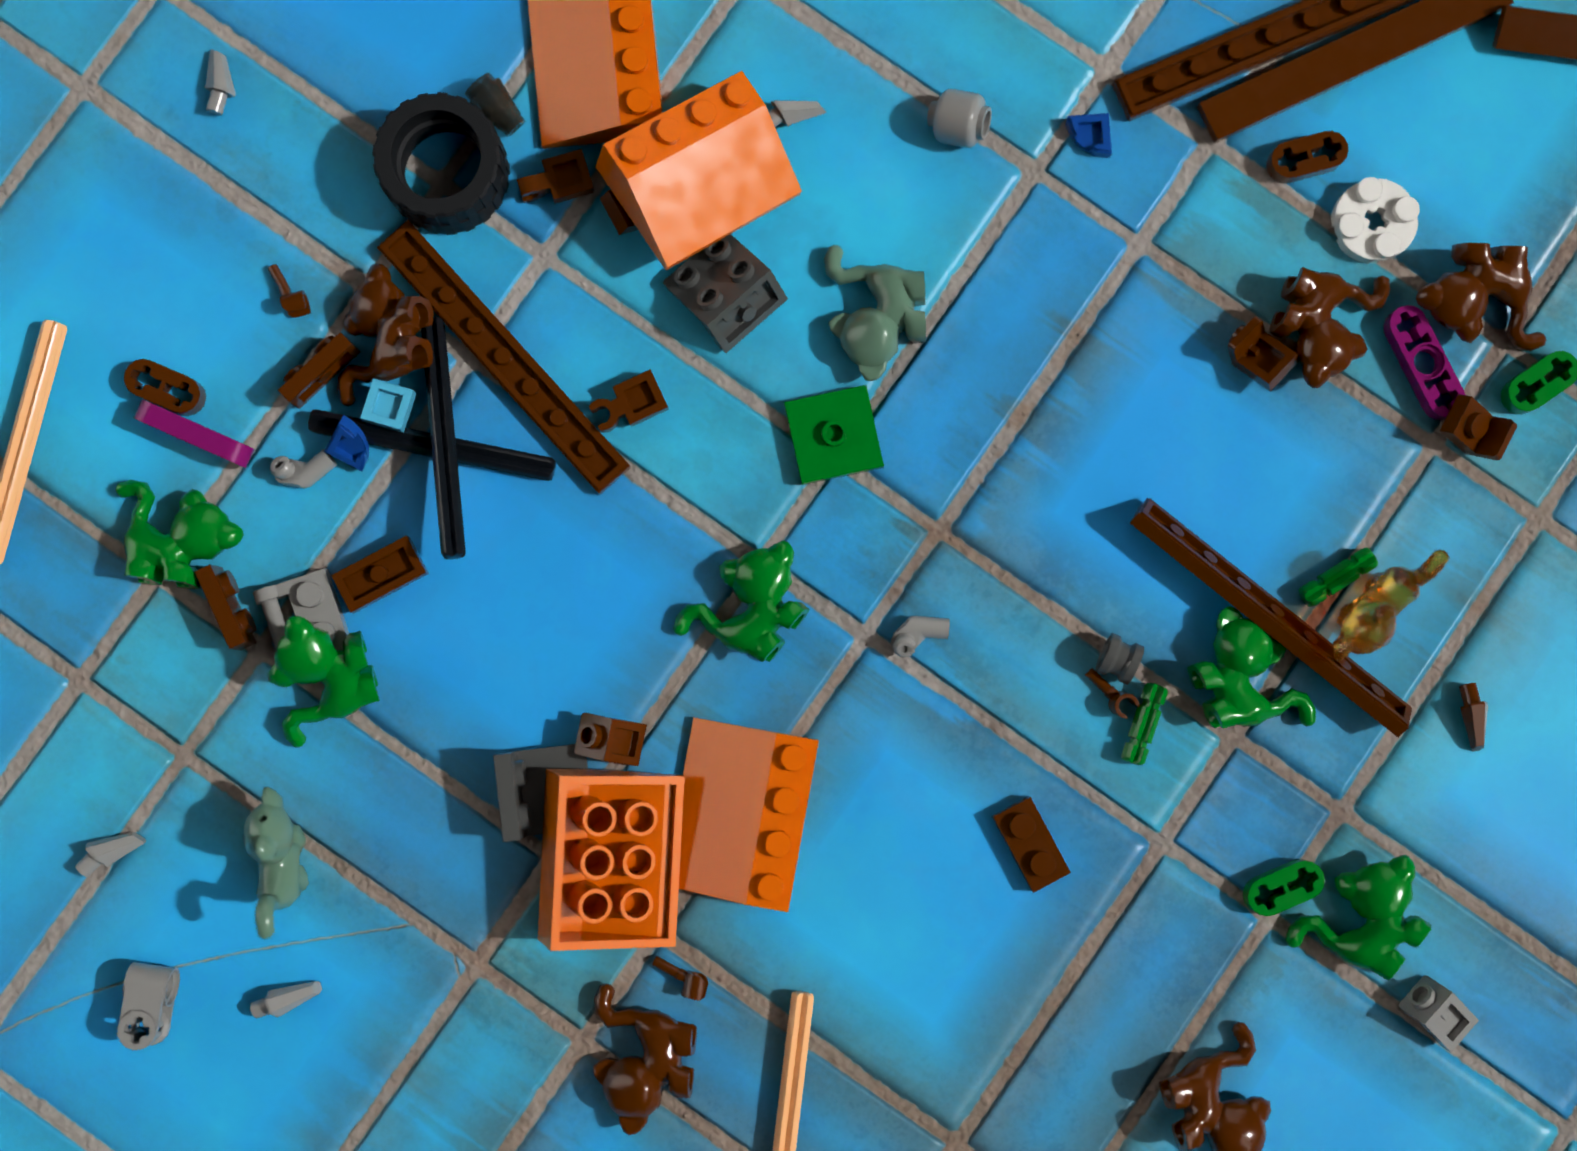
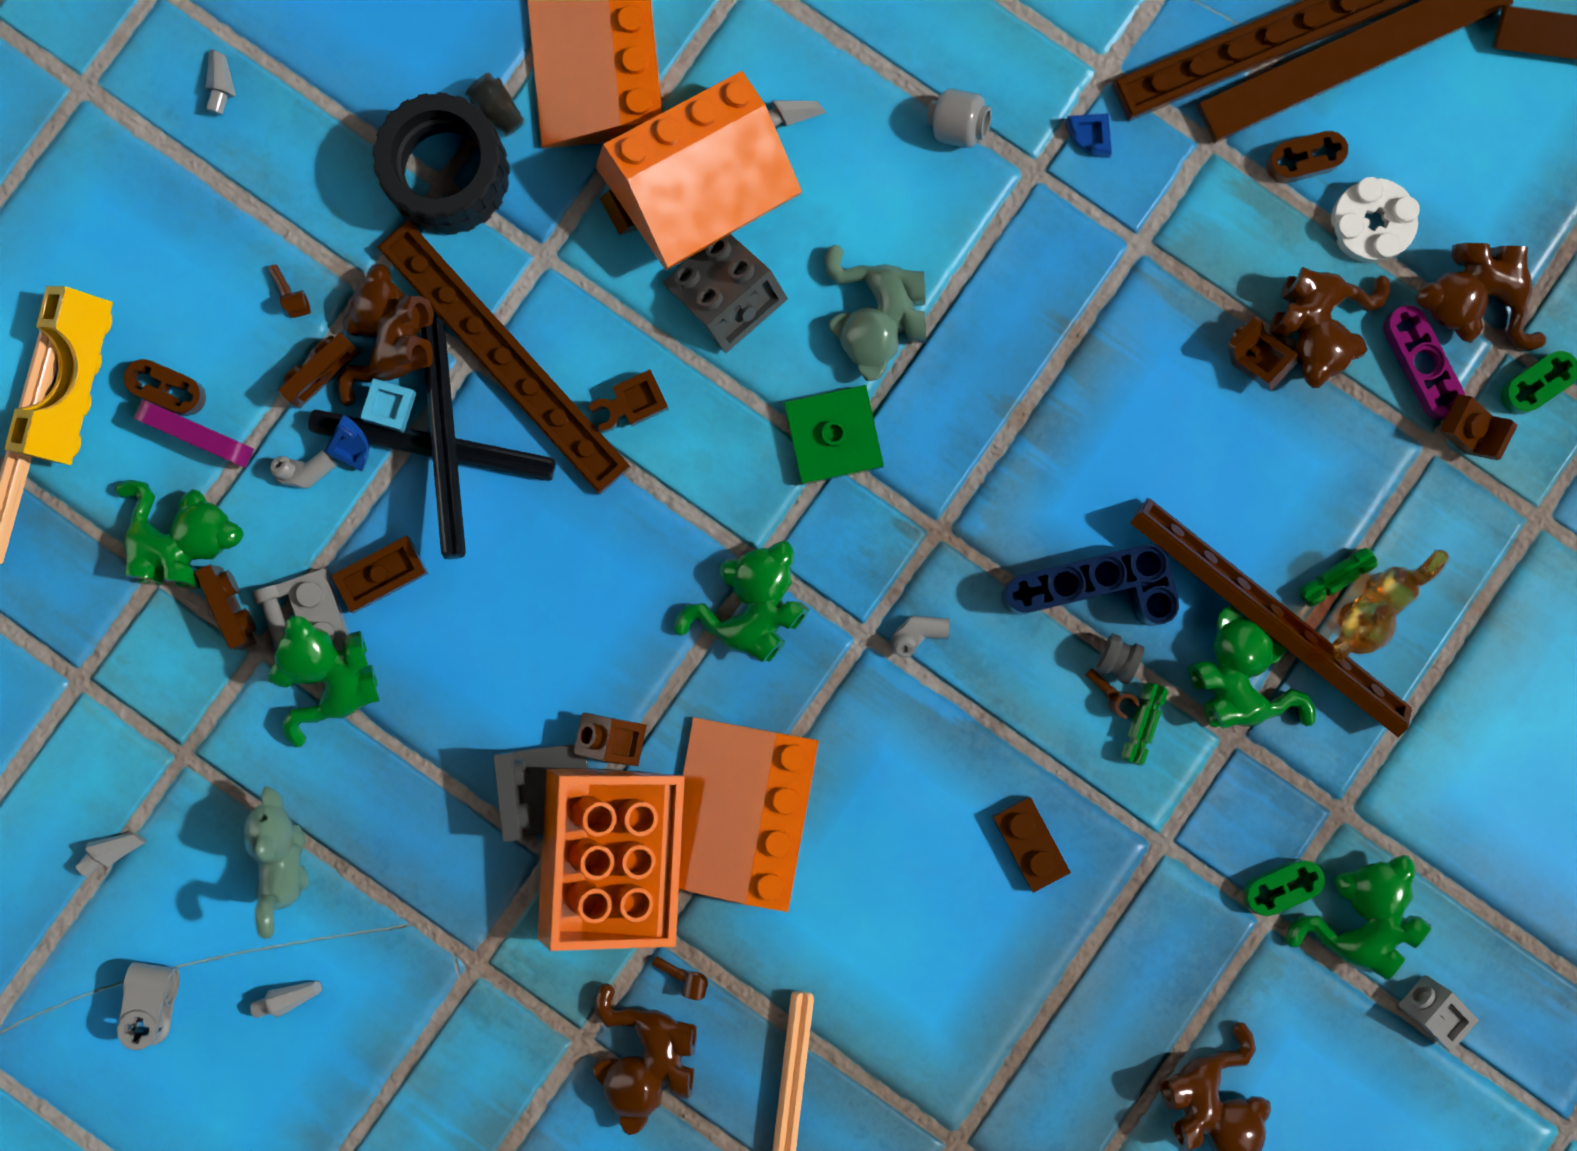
reddish brown plate [517,149,595,204] -> none
reddish brown bar [1459,683,1488,752] -> none
none -> yellow arch [4,286,113,465]
none -> dark blue beam [1001,545,1179,626]

